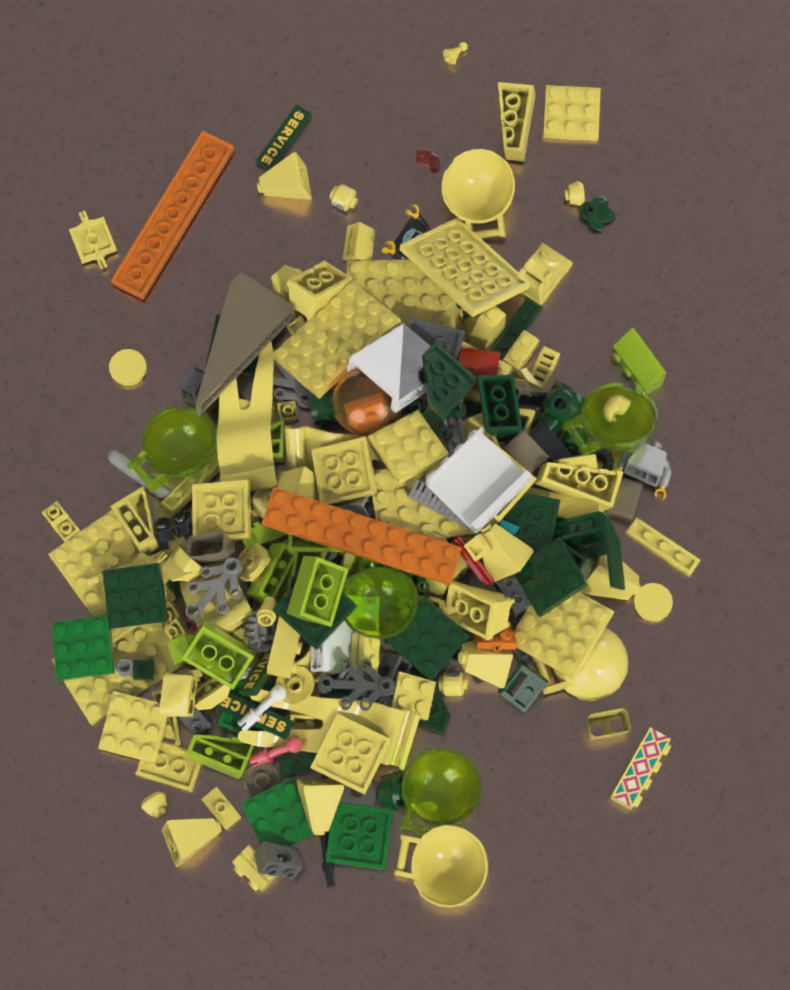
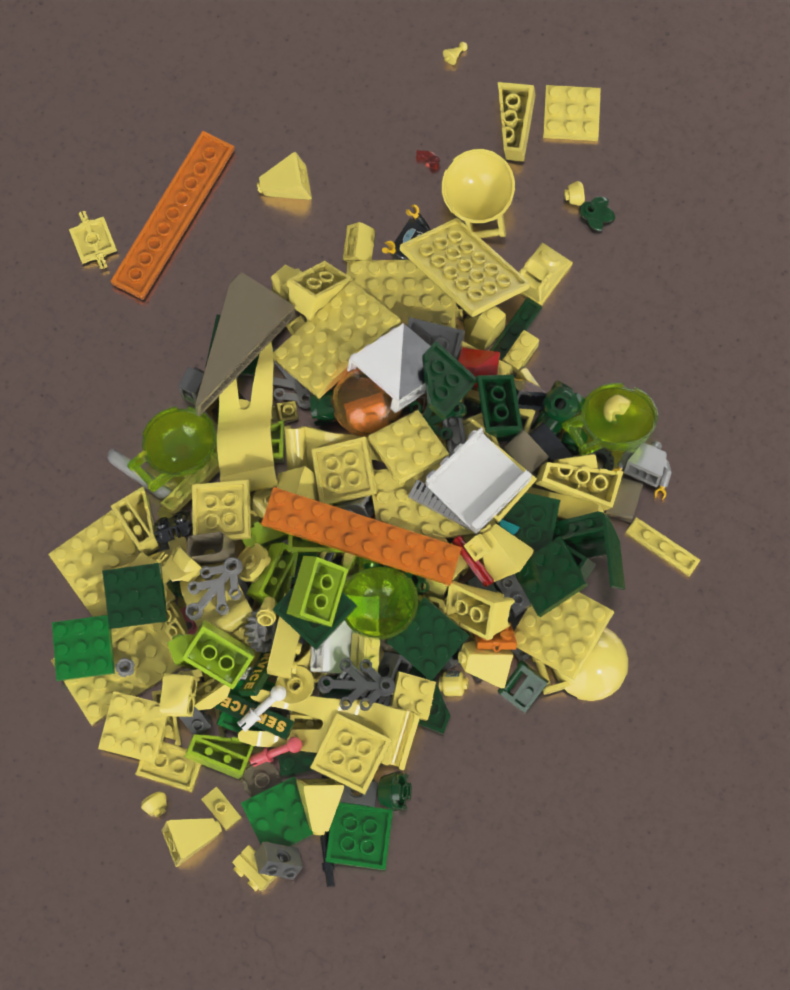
light yellow slope [41,501,81,542] -> none
light yellow tile [109,349,147,386] -> none
dark green tile [133,660,154,681] -> none
dark green tile [256,105,312,170] -> none
light yellow head [329,184,358,211] -> none
light yellow windscreen [393,825,489,908] -> none
clear neon green windscreen [399,748,481,836] -> none
light yellow slope [531,346,560,390] -> none
light yellow slope [579,555,640,600] -> none
light yellow piece [586,708,631,741] -> none
brick [610,727,671,810] -> none
lime slope [611,327,666,396] -> none
light yellow tile [633,583,673,622] -> none

